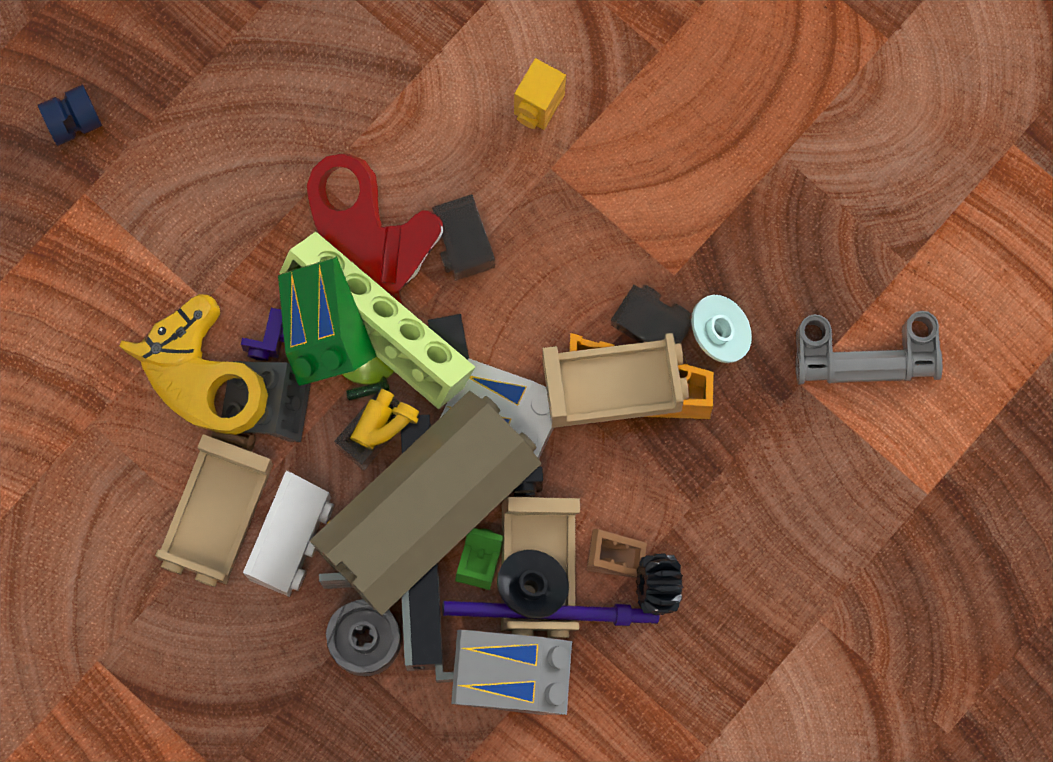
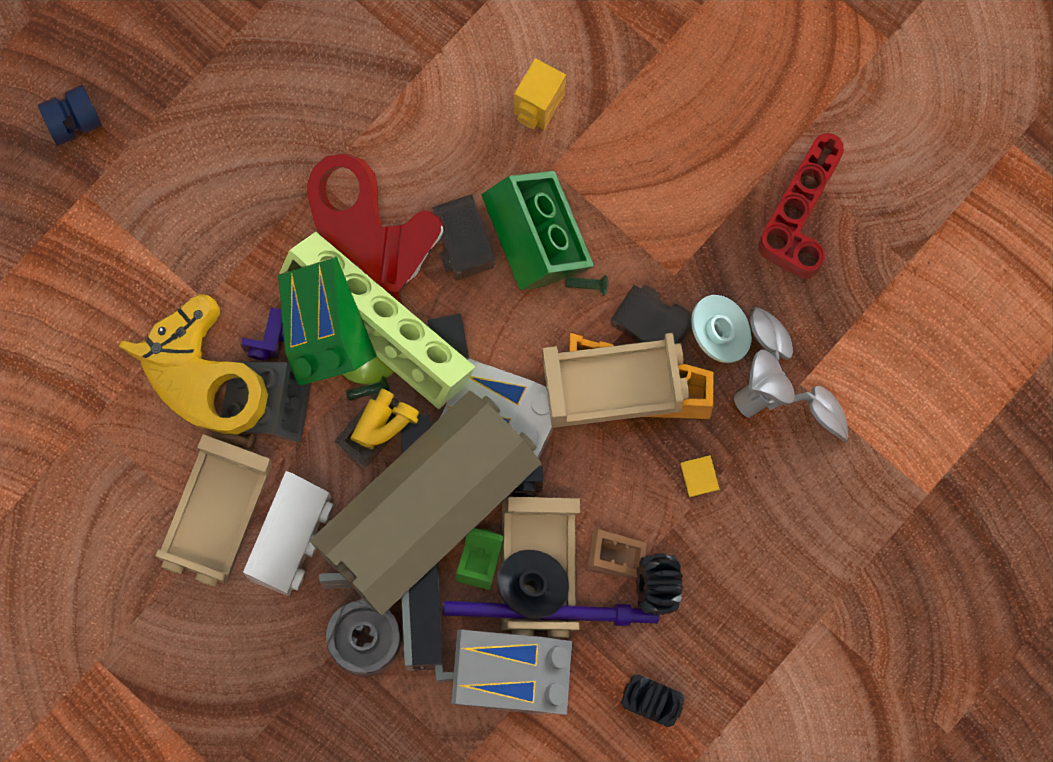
light grey piece [796,311,943,385] -> none
none -> green slope [481,171,594,291]
none -> clear green piece [565,275,608,296]
none -> black gear [621,675,685,727]
none -> yellow piece [680,455,720,498]
none -> light grey plant [734,306,848,442]
none -> red beam [758,133,844,279]

